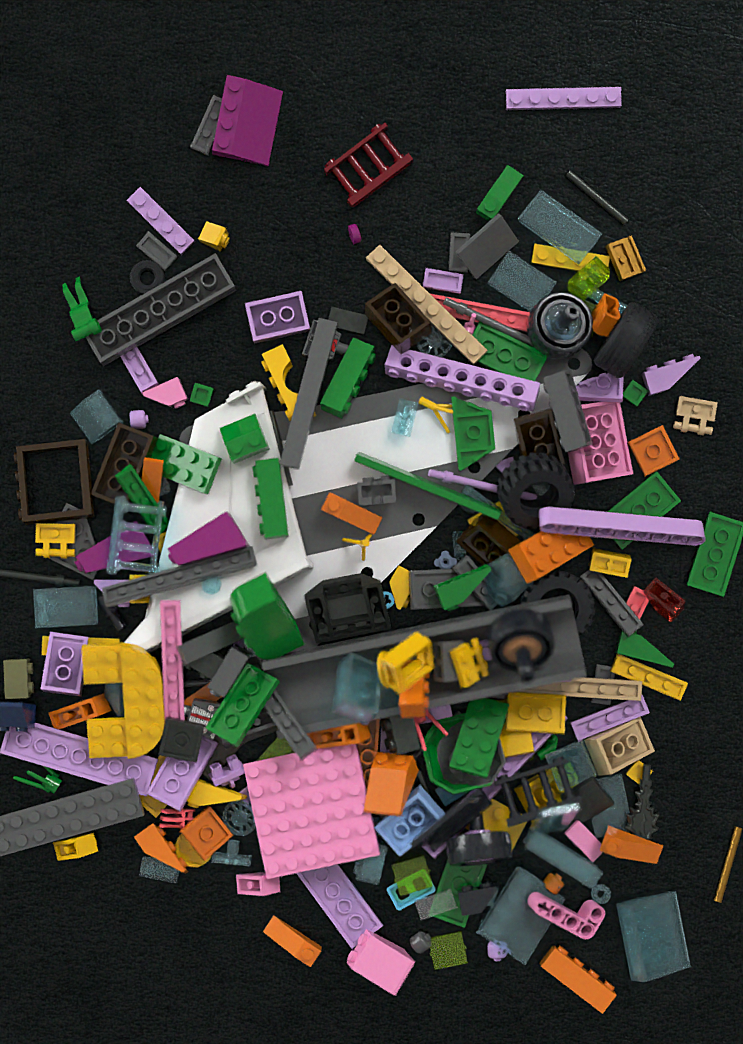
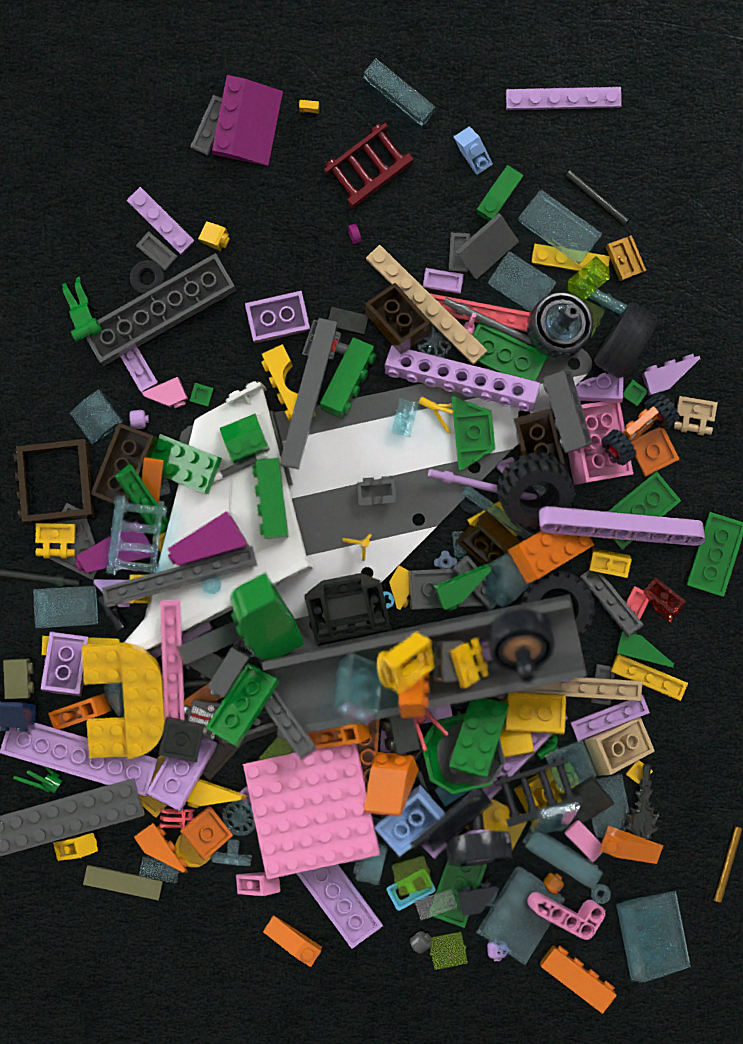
lavender hips [208,754,245,789] -> none
orange slope [321,492,383,535] -> none
bright pink slope [347,929,415,995] -> none
green tile [354,452,502,519] -> none
orange brick [592,293,620,337] -> none
none -> olive tile [83,865,163,900]
none -> lavender tile [149,622,213,659]
none -> dark grey bar [214,451,267,482]
none -> yellow tile [299,100,319,113]
none -> clear light blue brick [364,58,435,126]
none -> light blue slope [454,127,492,175]
none -> black plate [601,393,680,466]

